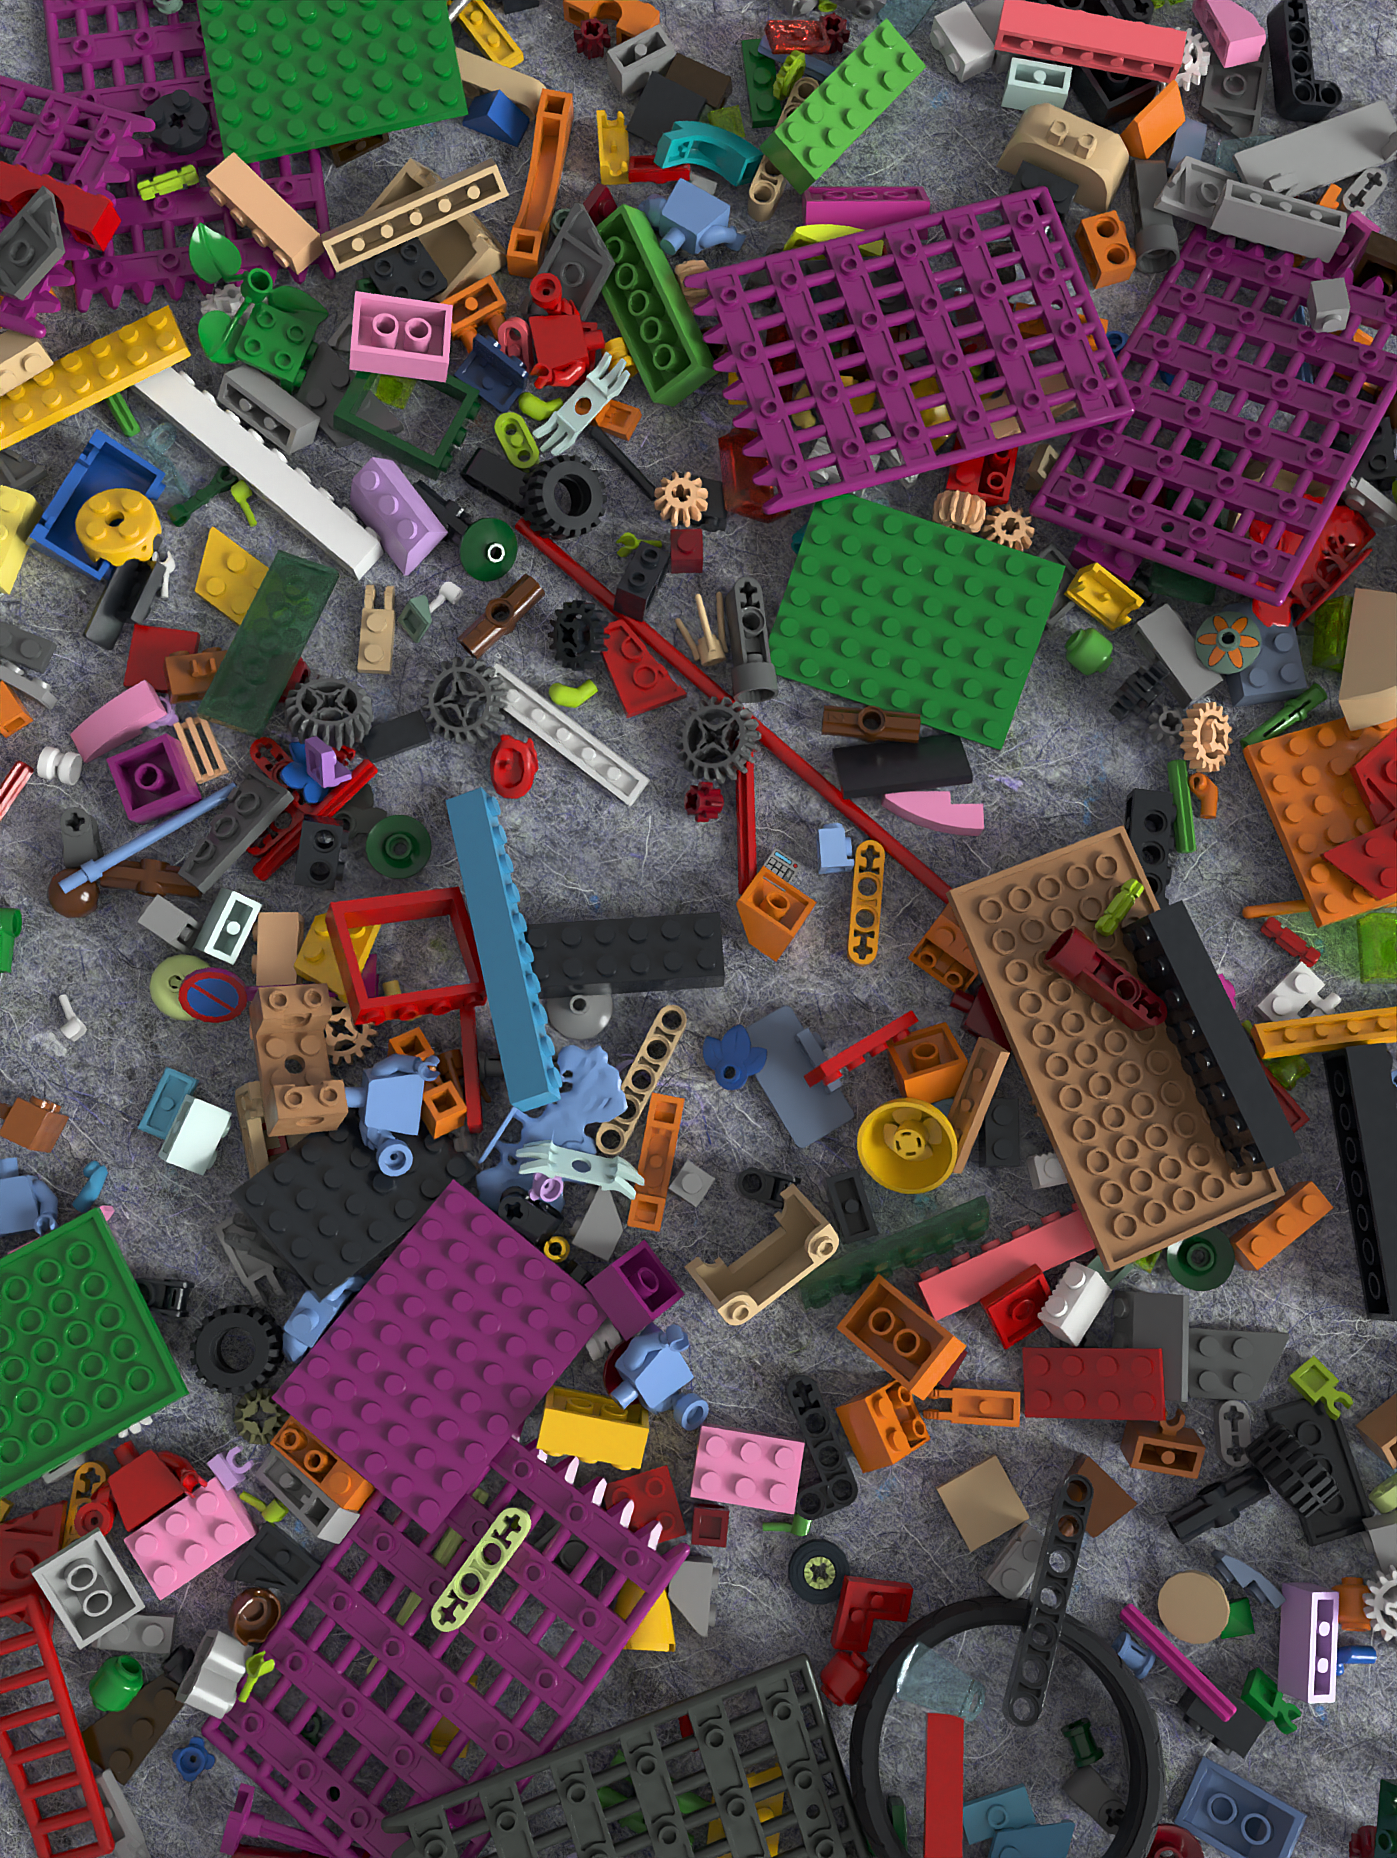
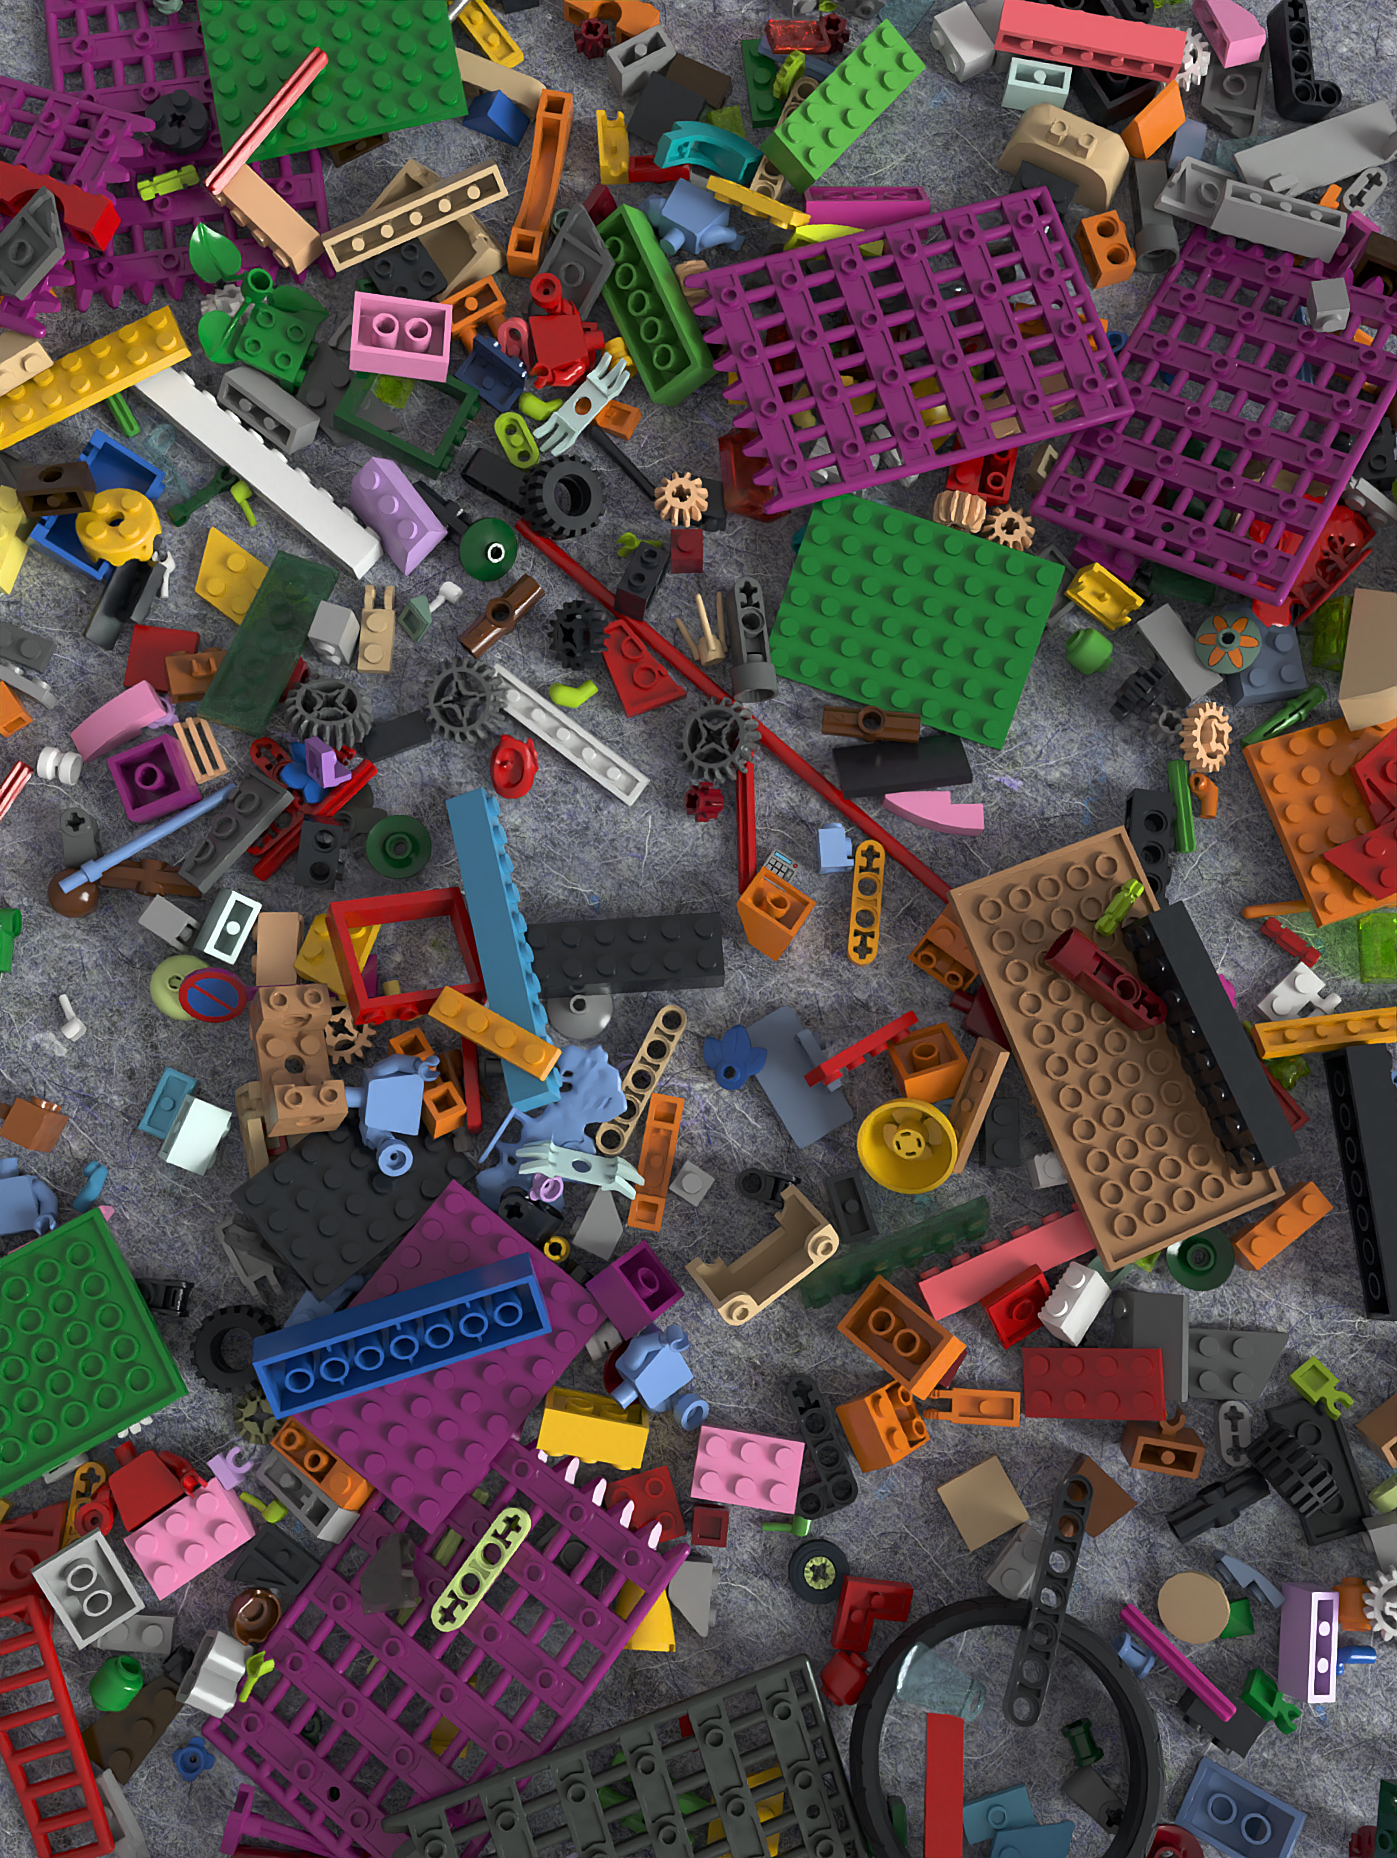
none -> dark brown brick [15,461,97,518]
none -> axle [203,47,328,196]
none -> blue brick [252,1252,552,1420]
none -> light grey brick [308,600,361,666]
none -> clear smoke slope [360,1533,419,1615]
none -> light orange plate [428,985,562,1082]
none -> yellow plate [706,175,811,231]

